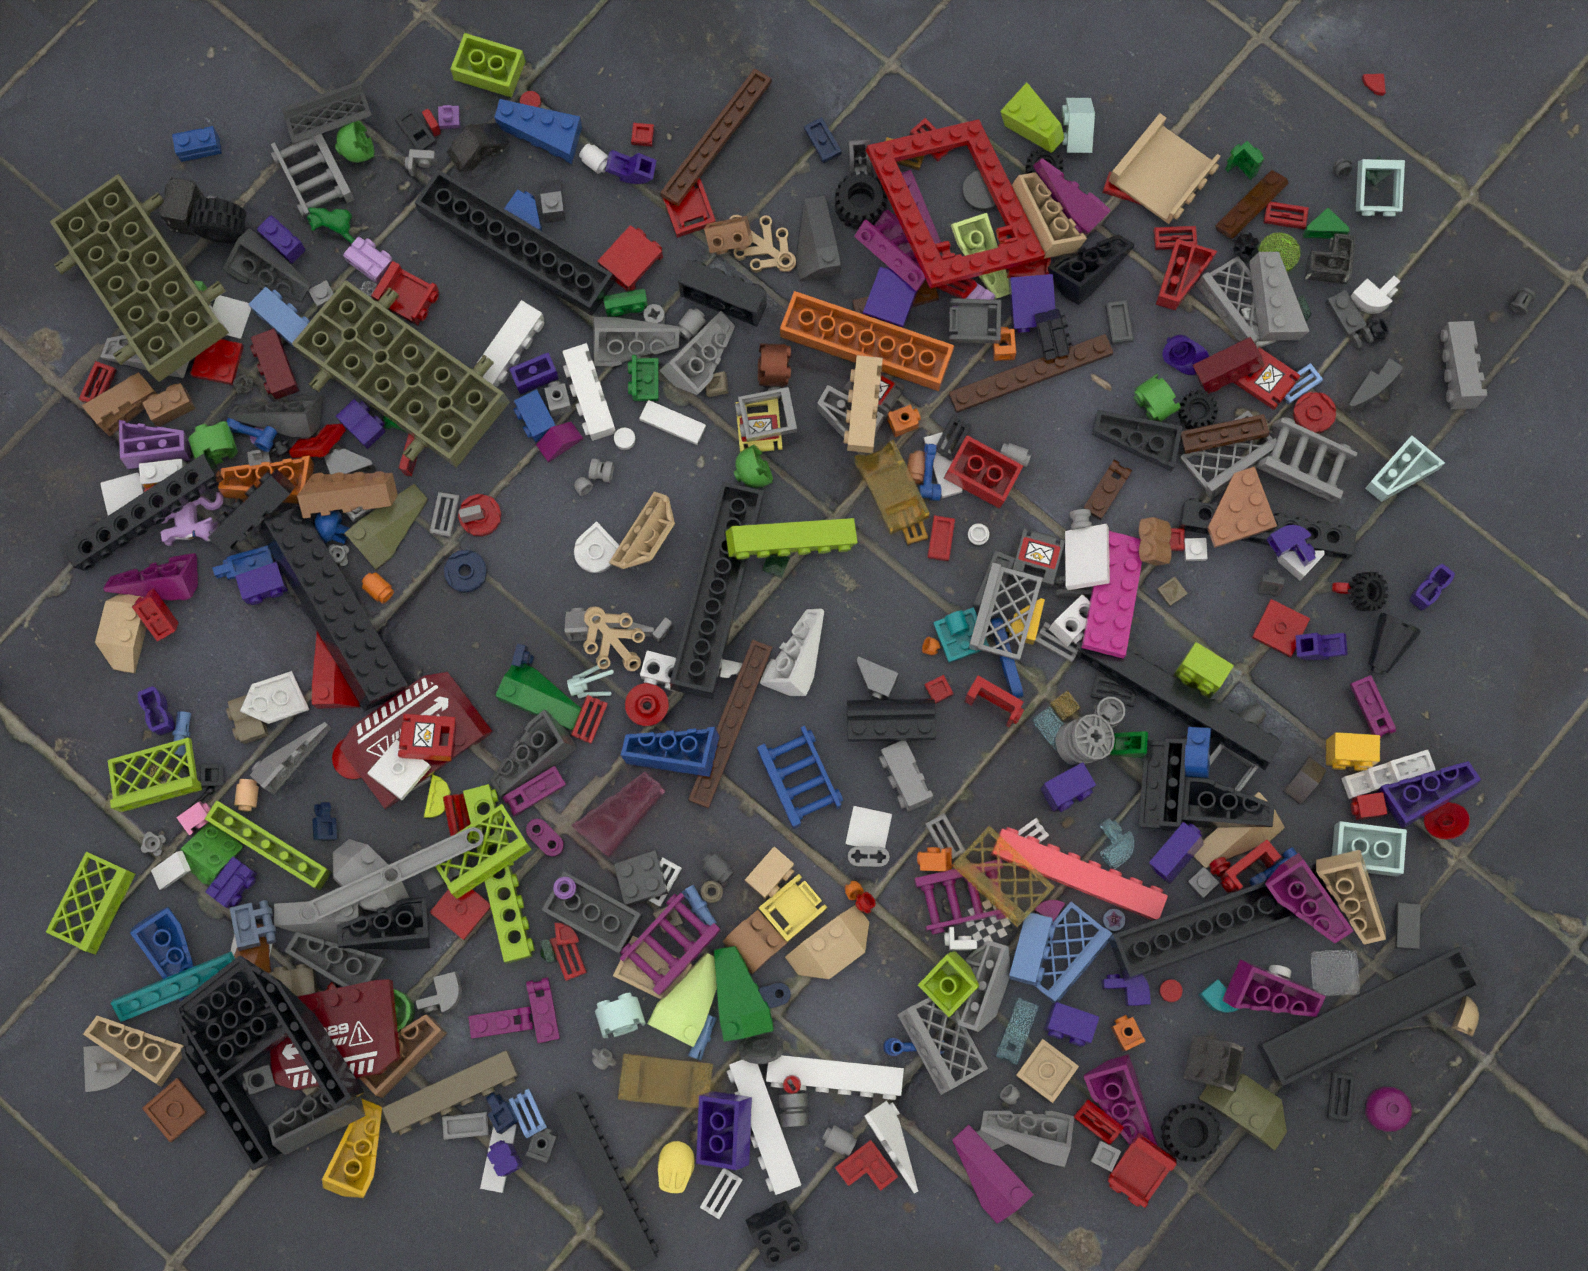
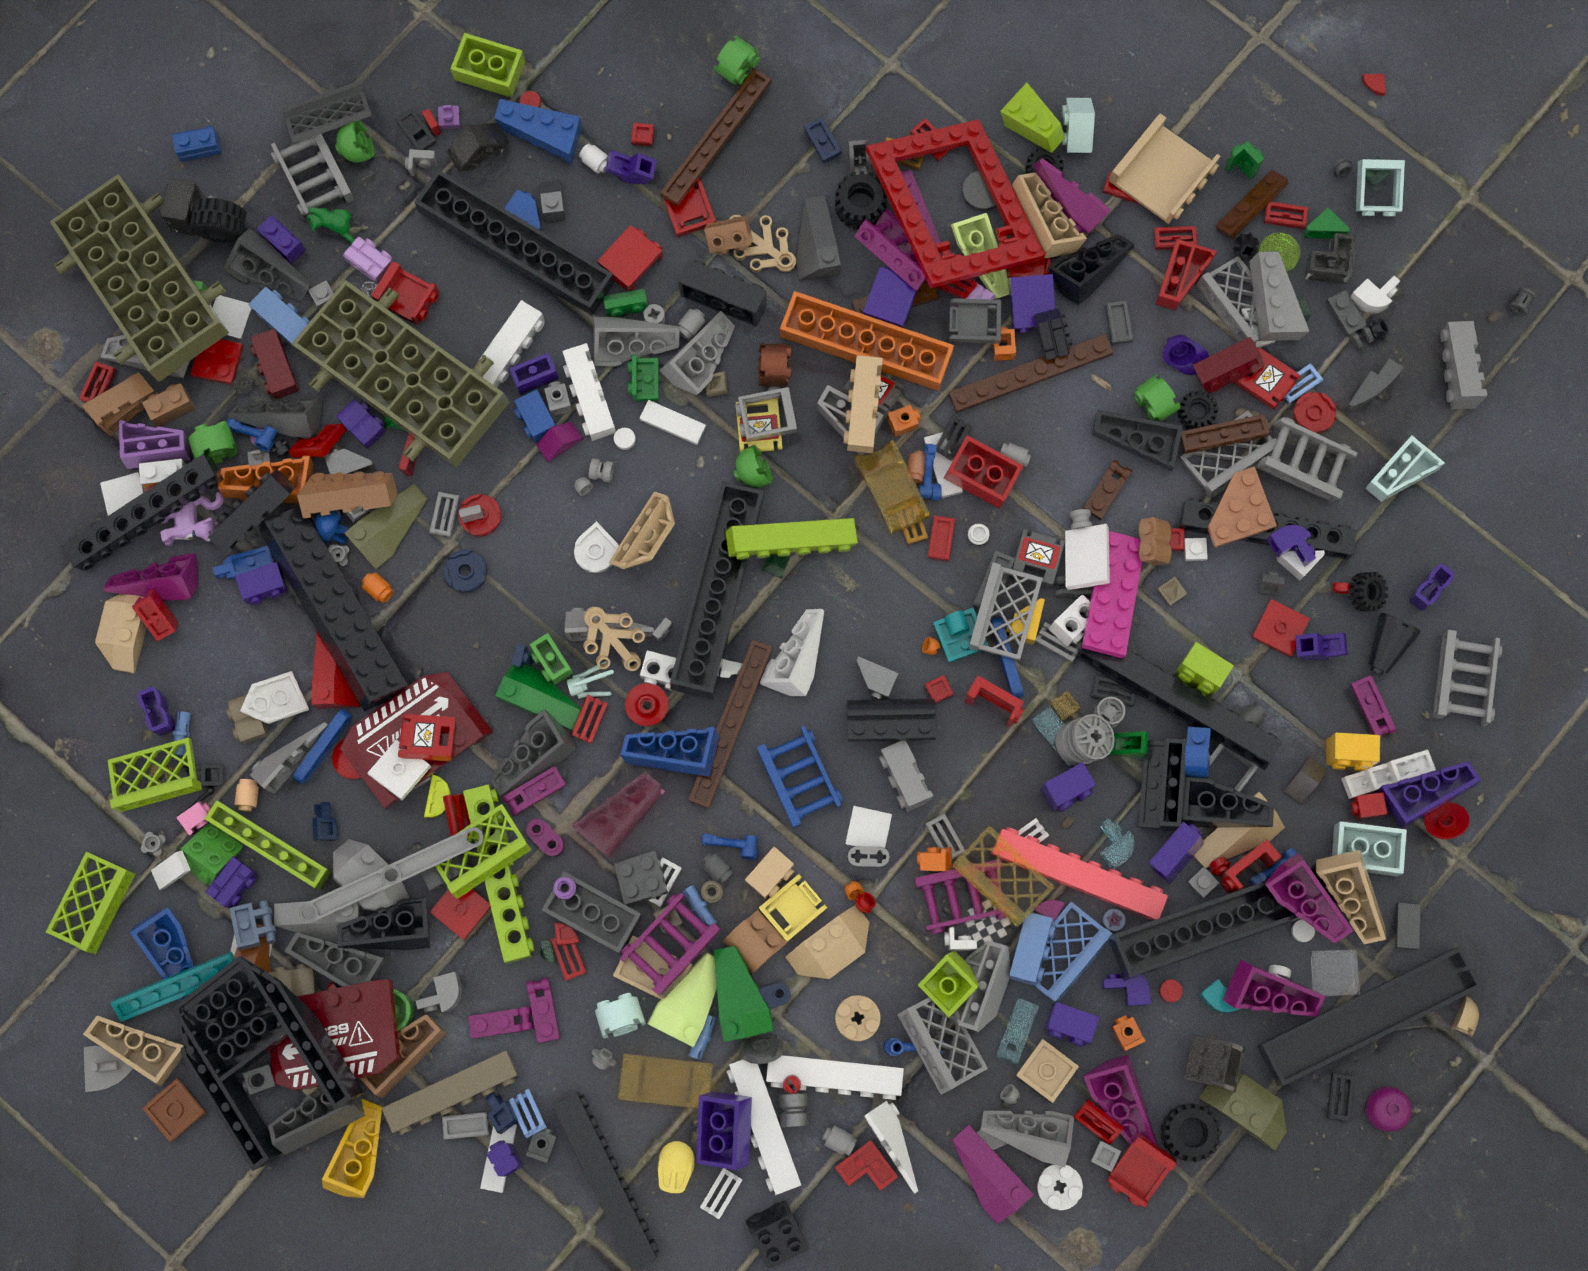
none -> blue beam [293,709,352,784]
none -> bright green brick [529,633,573,685]
none -> blue brick [701,834,759,860]
none -> bright green brick [714,36,760,85]
none -> tan brick [835,995,880,1042]
none -> white plate [1037,1164,1083,1210]
none -> white tile [1291,920,1315,942]
none -> light grey fence [1433,630,1502,727]

